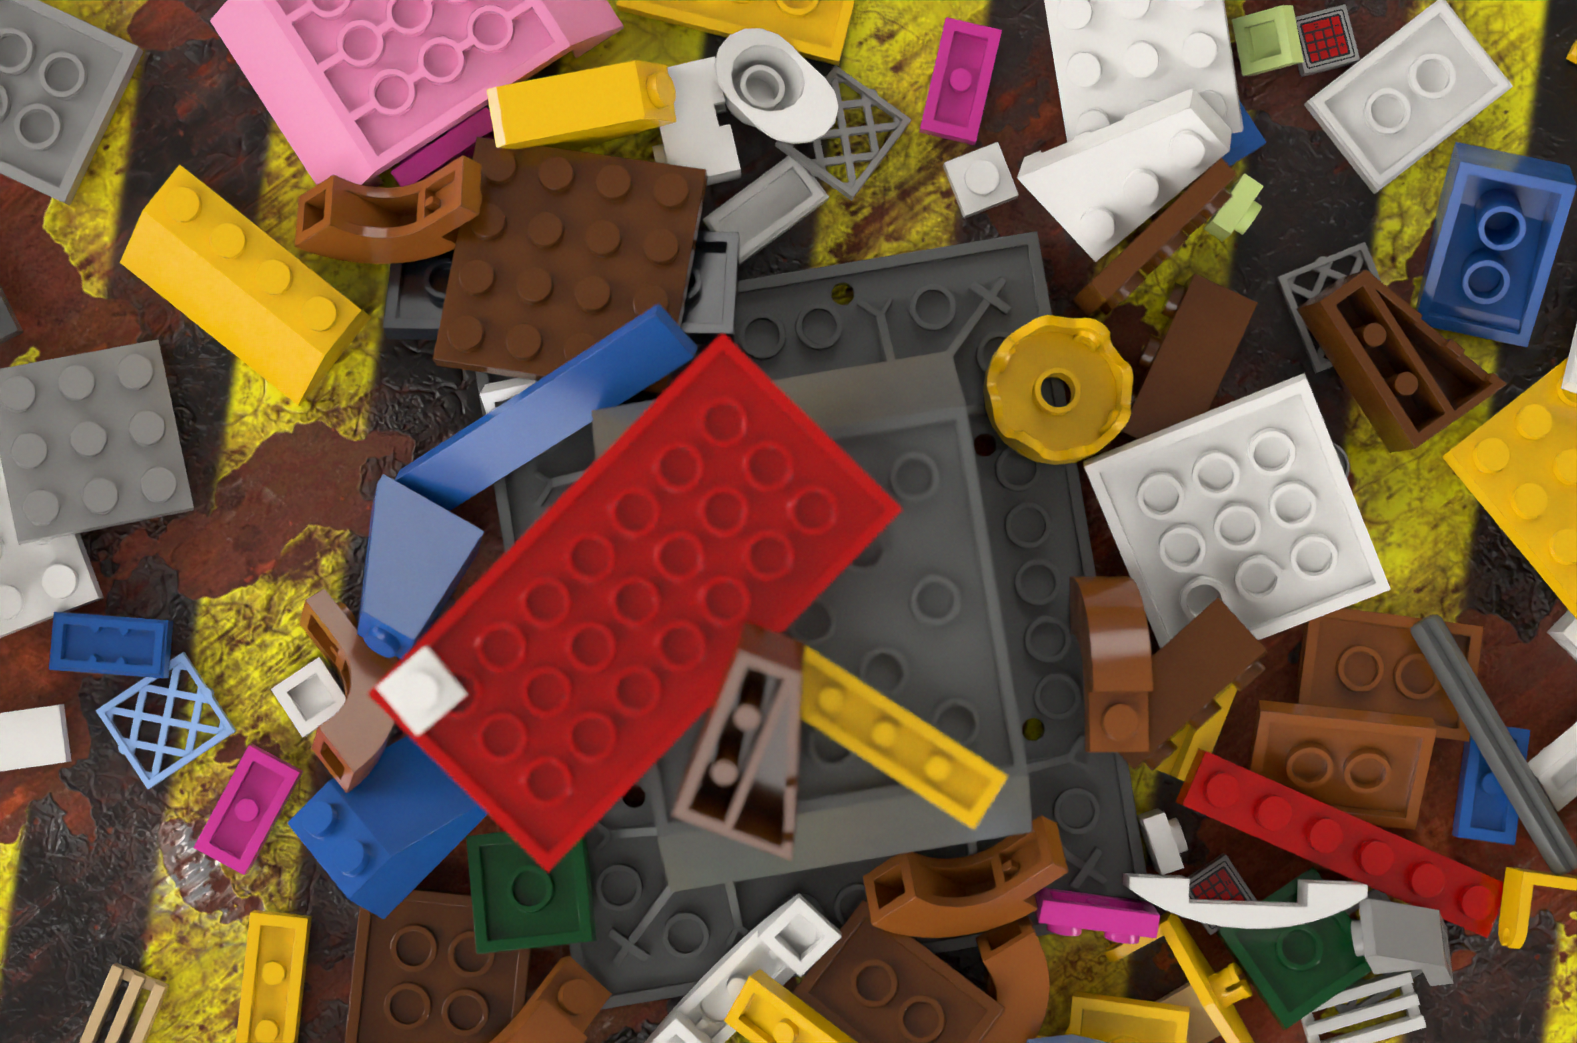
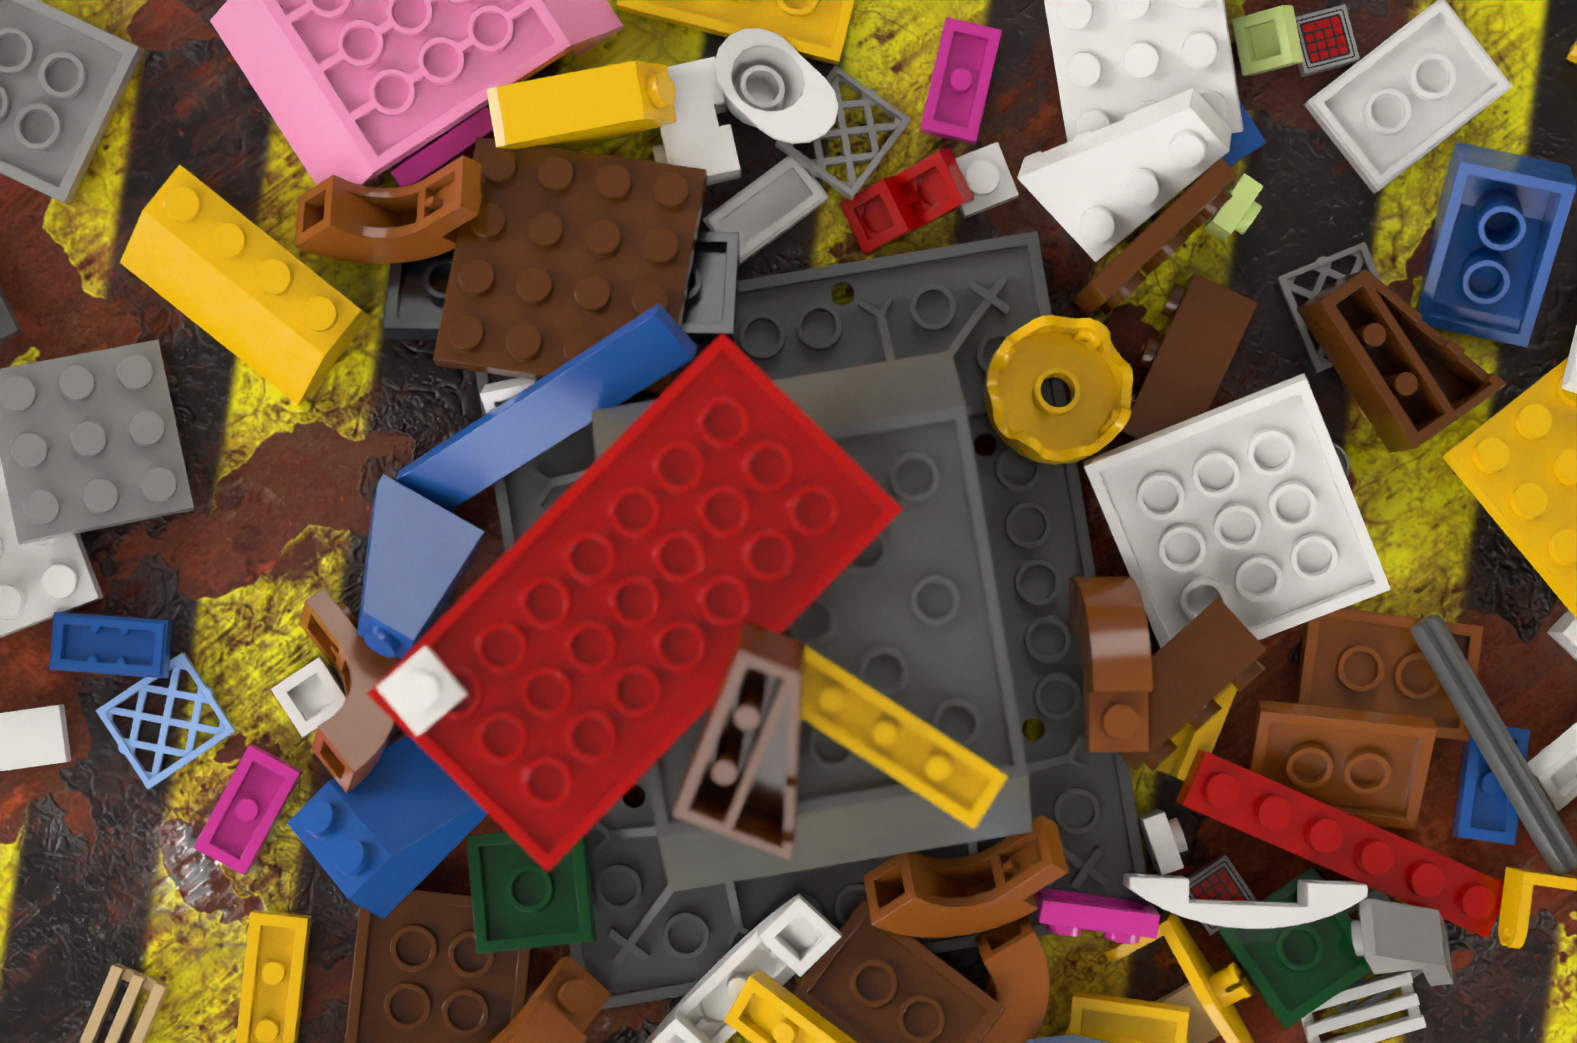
none -> red slope [840,148,975,255]

